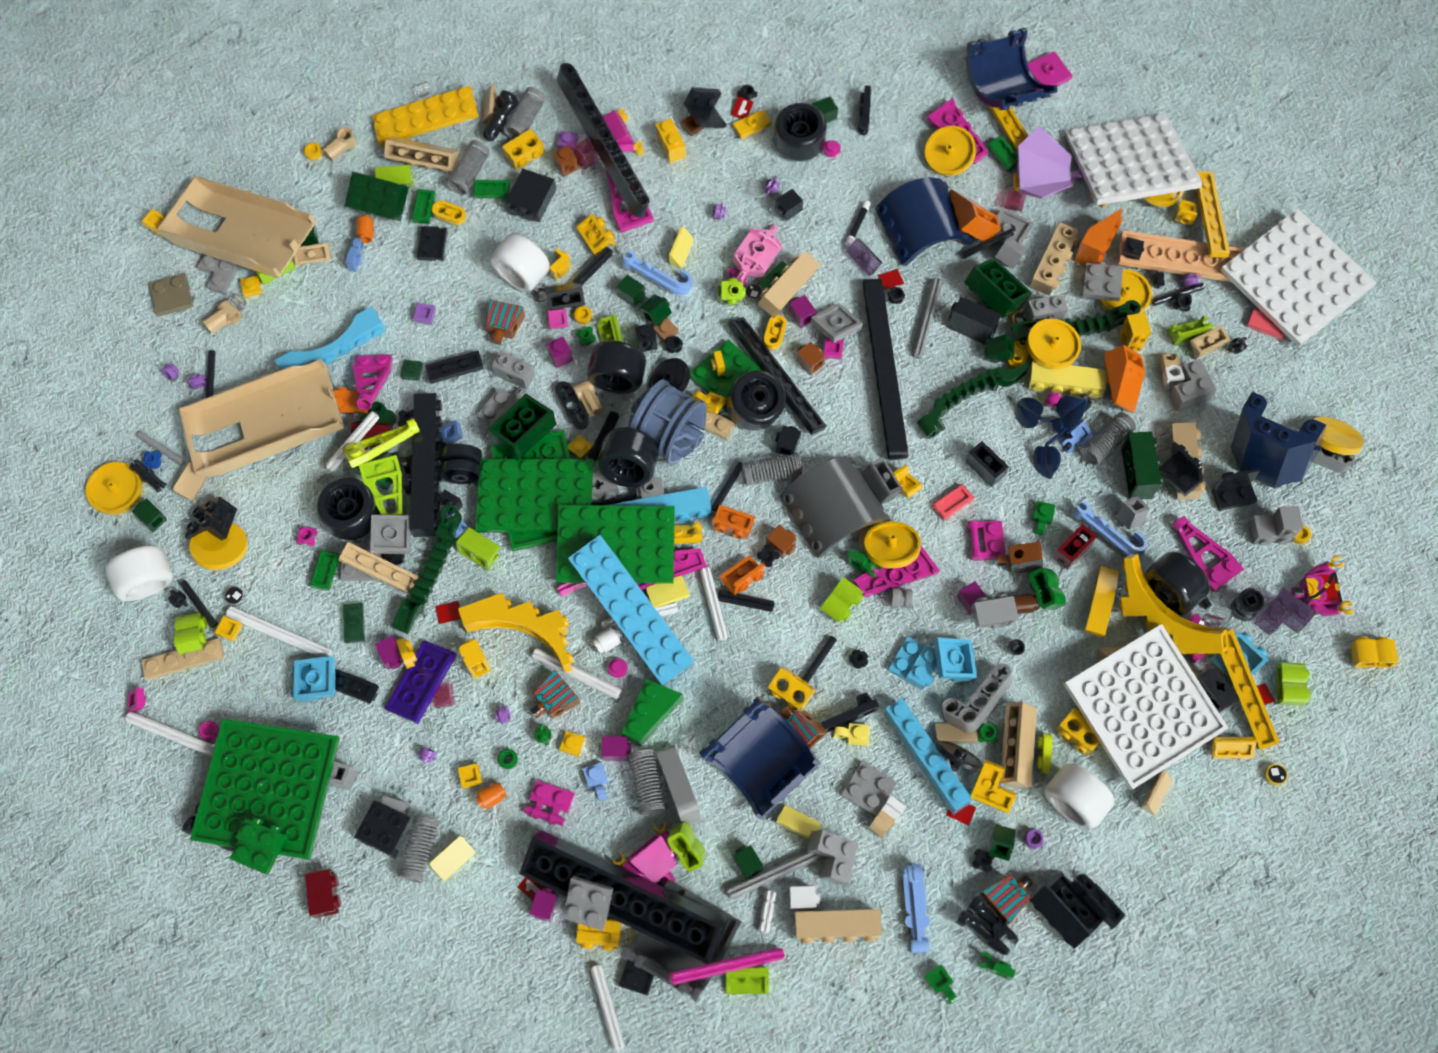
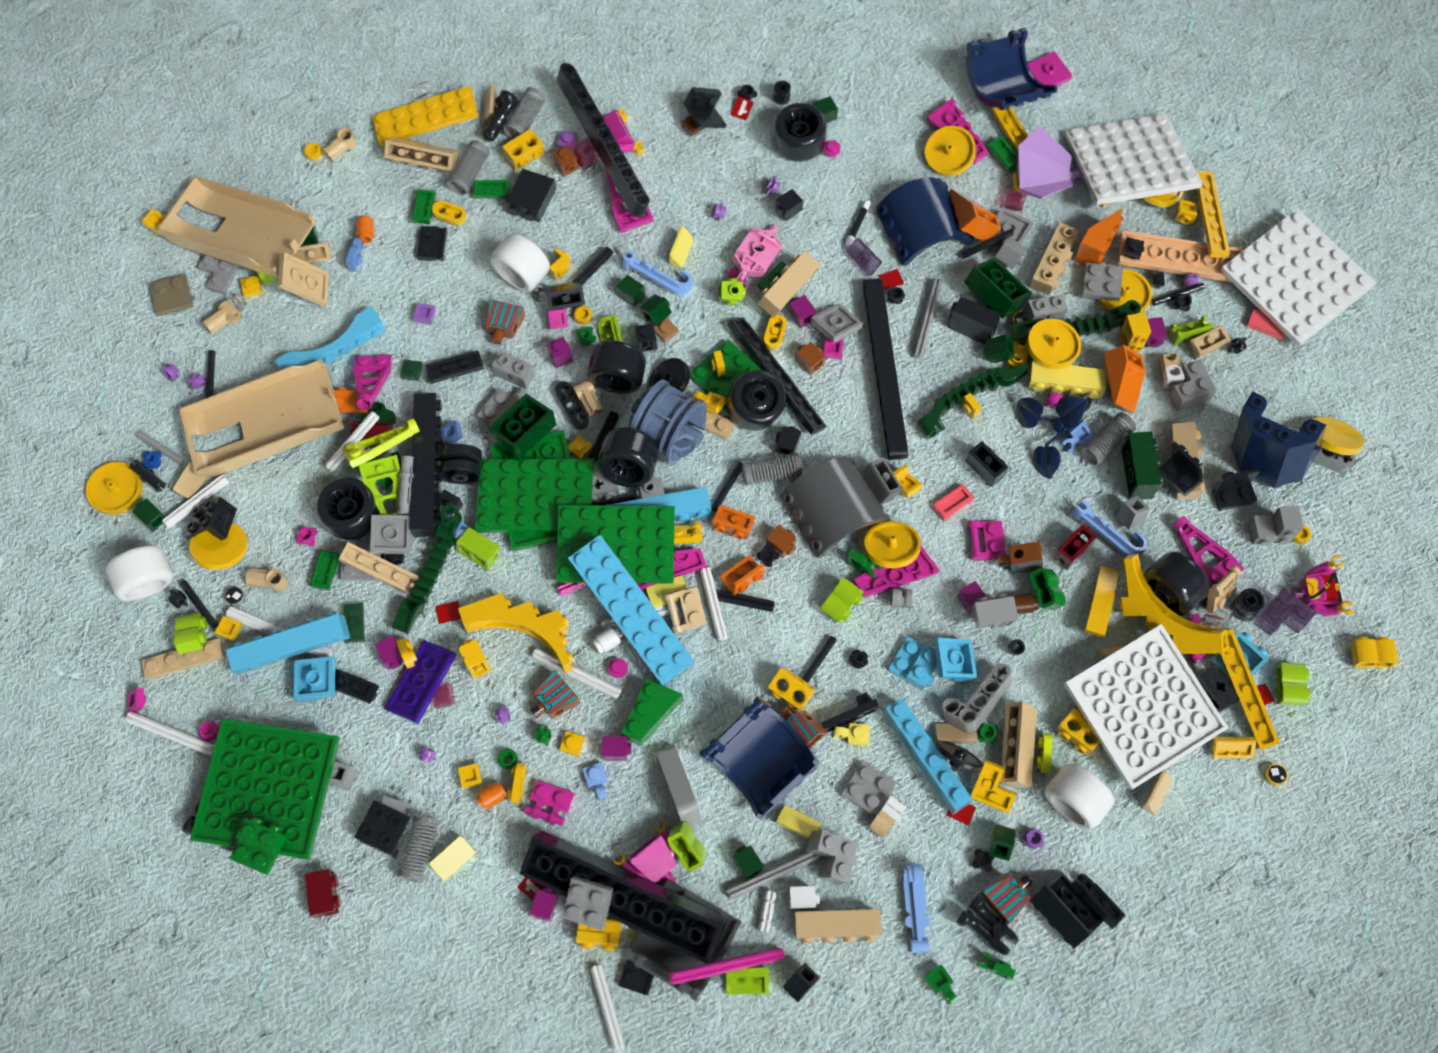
dark green brick [344,171,409,221] -> none
lime hinge [375,165,413,186] -> none
black plate [398,410,413,427] -> none
yellow bracket [576,214,617,255] -> none
light grey piece [628,749,666,816] -> none
yellow brick [655,118,686,163] -> none
black plate [665,336,683,353] -> none
yellow plate [733,110,772,139] -> none
tile [745,284,763,303] -> none
black hinge [858,85,871,135] -> none
green plate [1032,501,1056,535] -> none
none -> white axle [162,475,229,528]
none -> medium azure brick [226,612,350,674]
none -> tan piece [246,568,289,592]
none -> tan plate [278,252,329,306]
none -> light grey pin [397,456,414,515]
none -> yellow plate [508,763,527,804]
none -> tan plate [663,586,707,633]
none -> black wheel [773,80,791,105]
none -> black brick [782,963,820,1003]
none -> yellow plate [962,393,981,419]
none -> magenta brick [1144,317,1167,348]
none -> tan plate [1206,566,1241,614]

